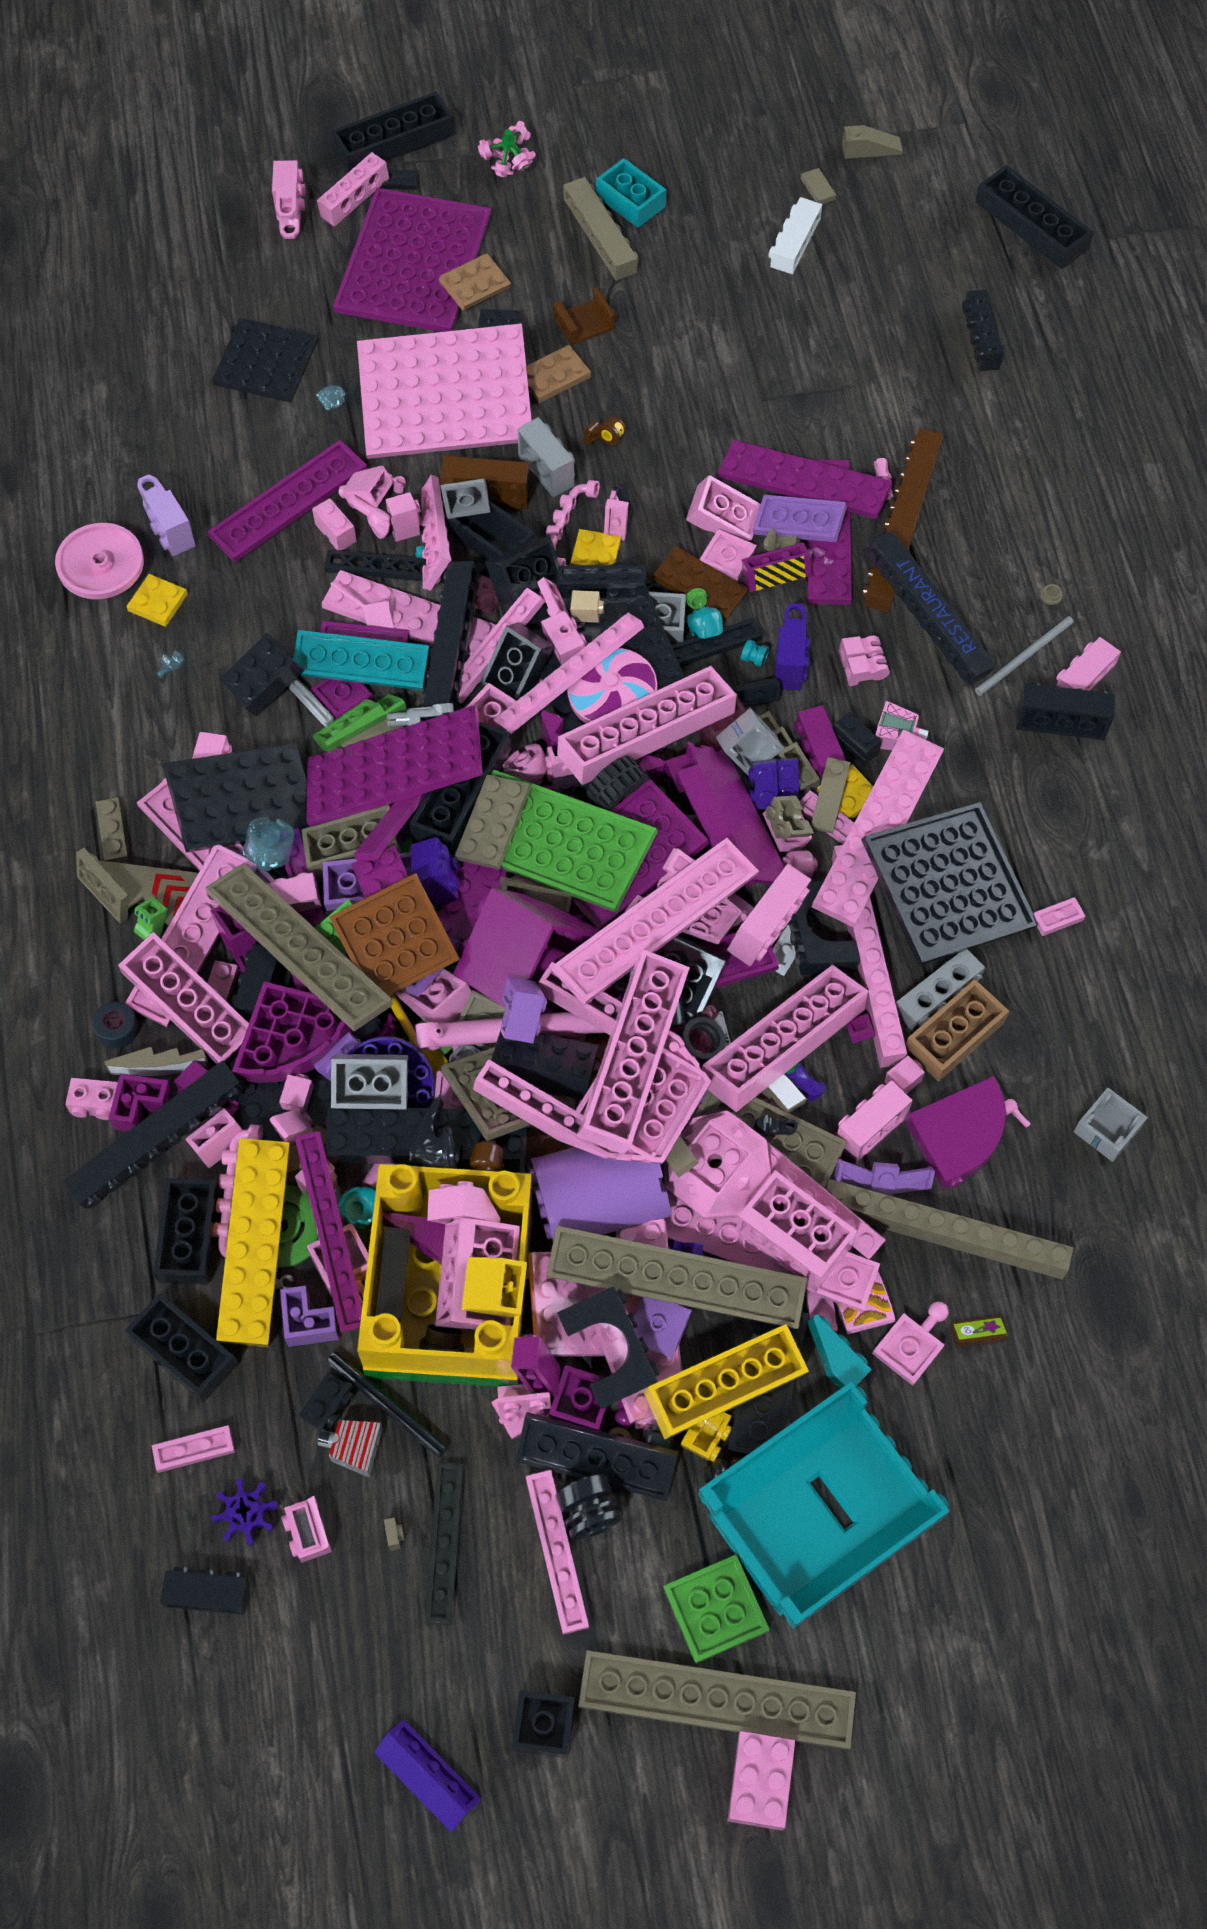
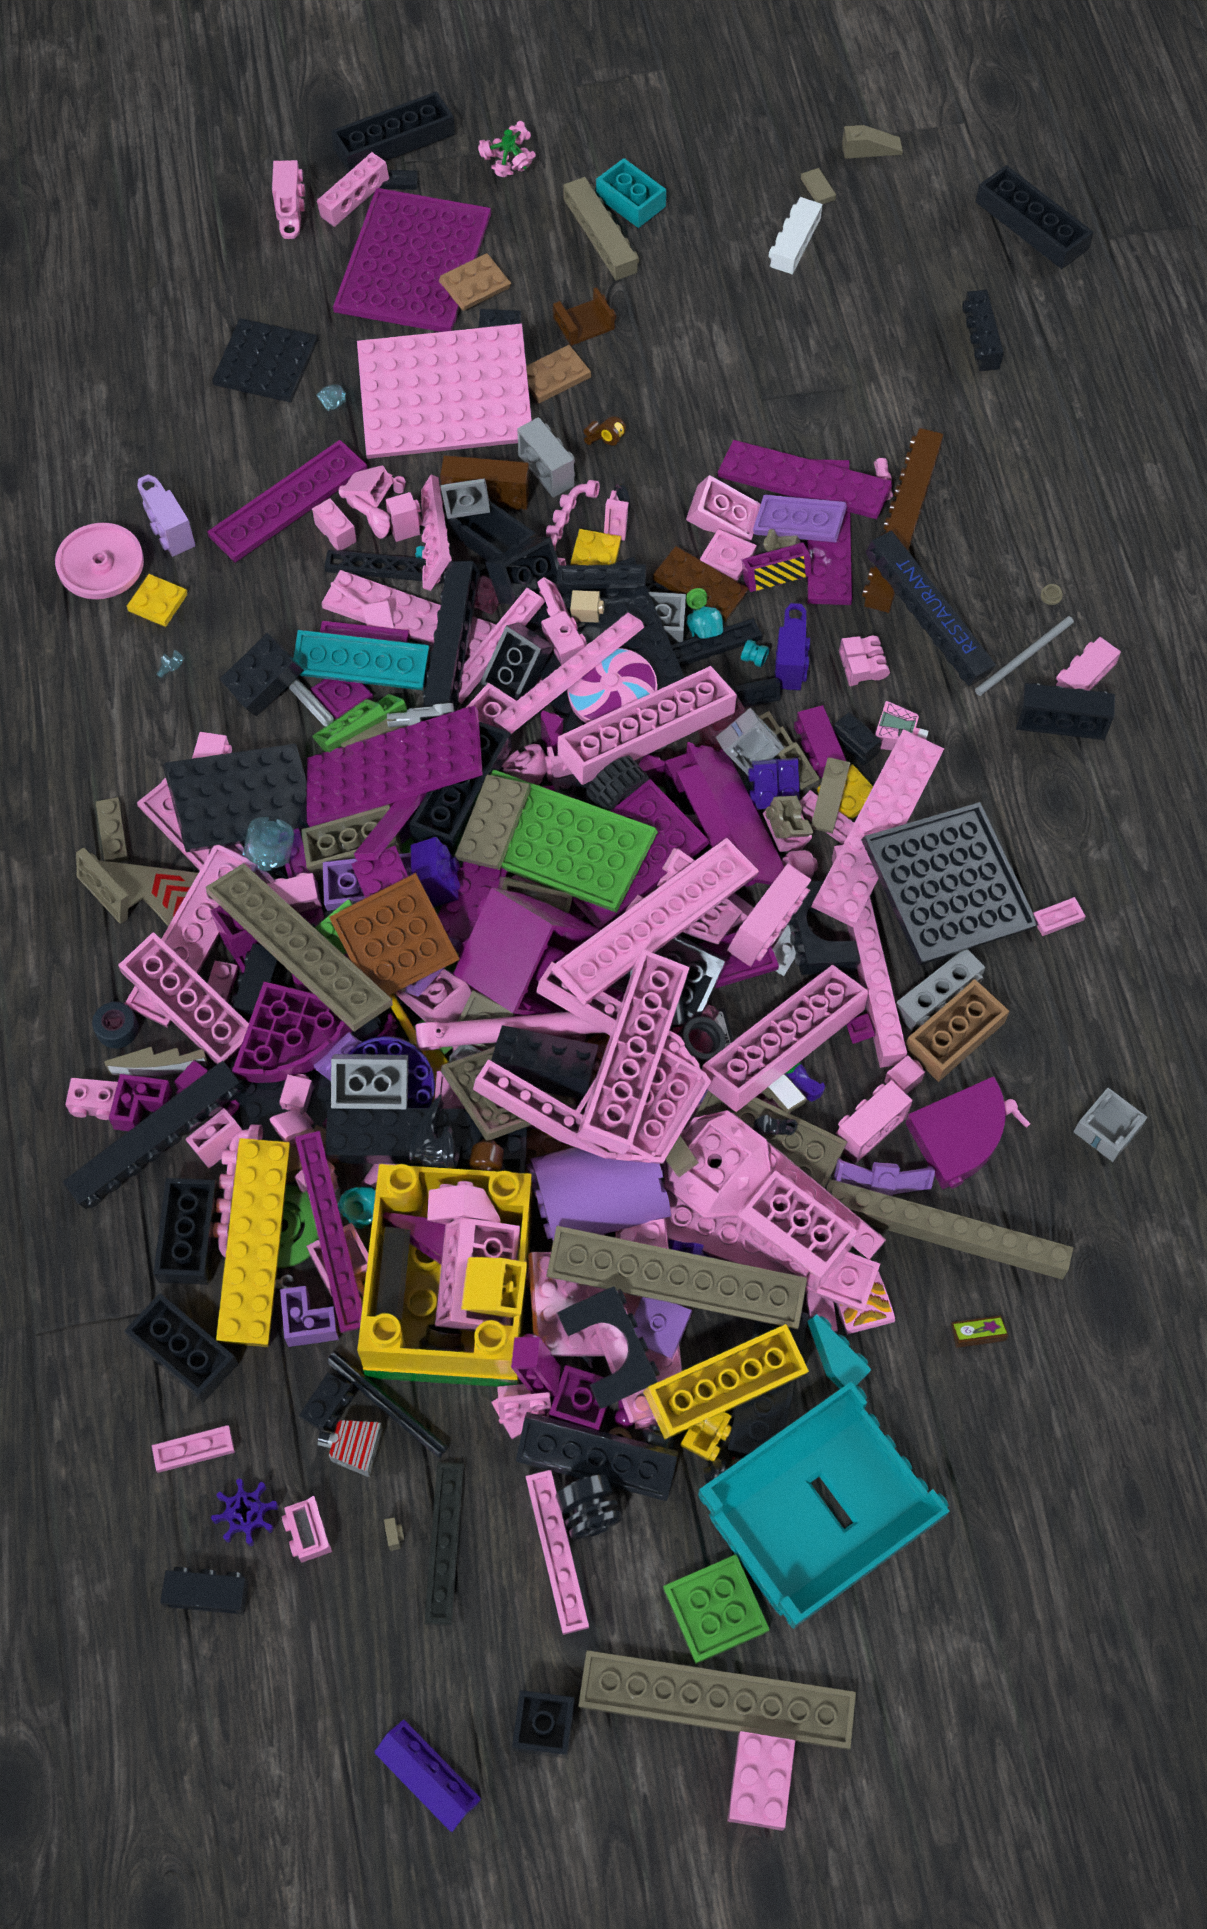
bright green leg [134,897,168,940] -> none
medium lavender brick [500,976,547,1043] -> none
bright pink plate [872,1301,949,1386] -> none

